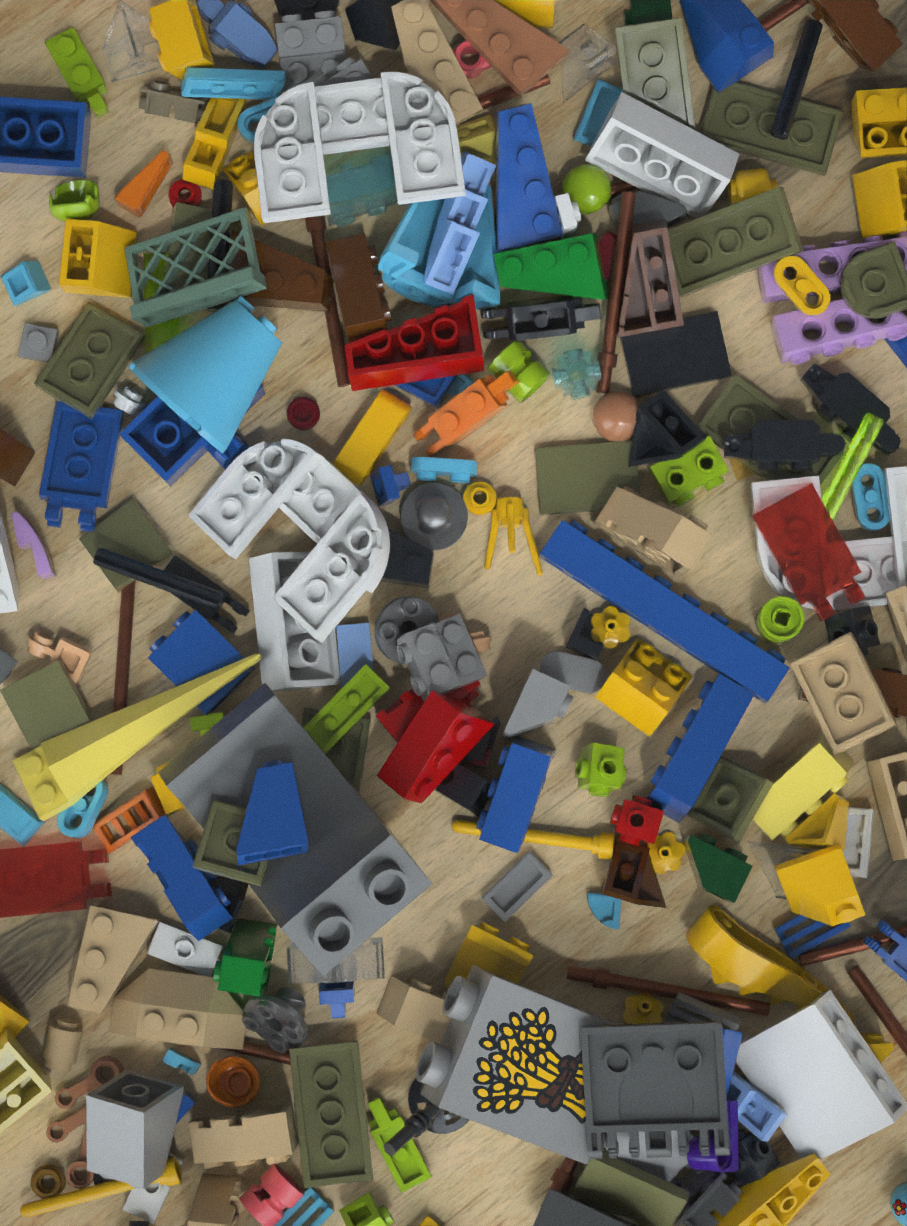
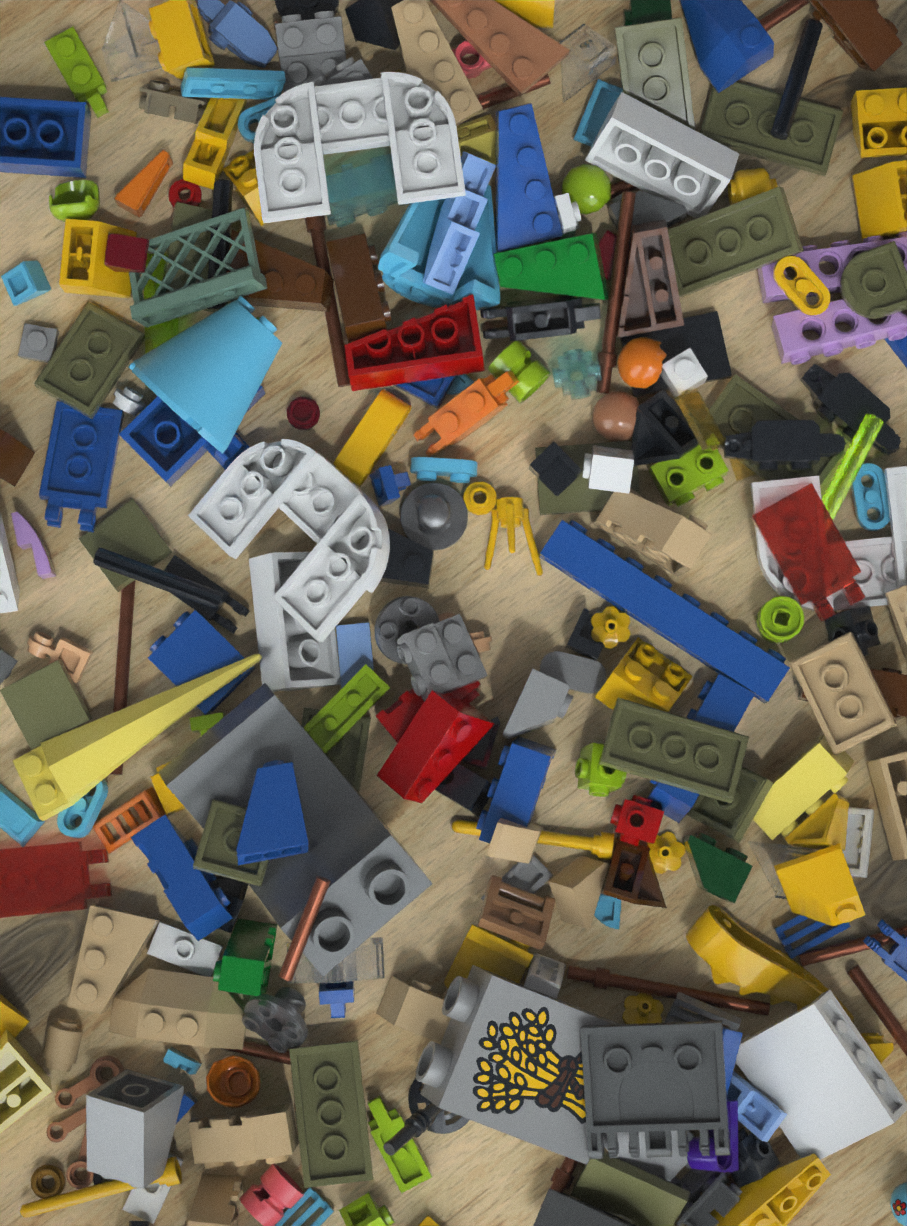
none -> dark red slope [104,233,150,273]
none -> copper bar [278,876,330,981]
none -> medium nougat plate [477,874,556,950]
none -> tan slope [486,818,543,864]
none -> white plate [524,953,566,998]
none -> black panel [529,441,582,496]
none -> tan slope [549,856,609,929]
none -> white brick [582,445,634,494]
none -> olive tile [599,698,749,804]
none -> orange hair [618,337,667,388]
none -> white brick [660,348,708,400]
none -> clear yellow piece [675,390,724,451]

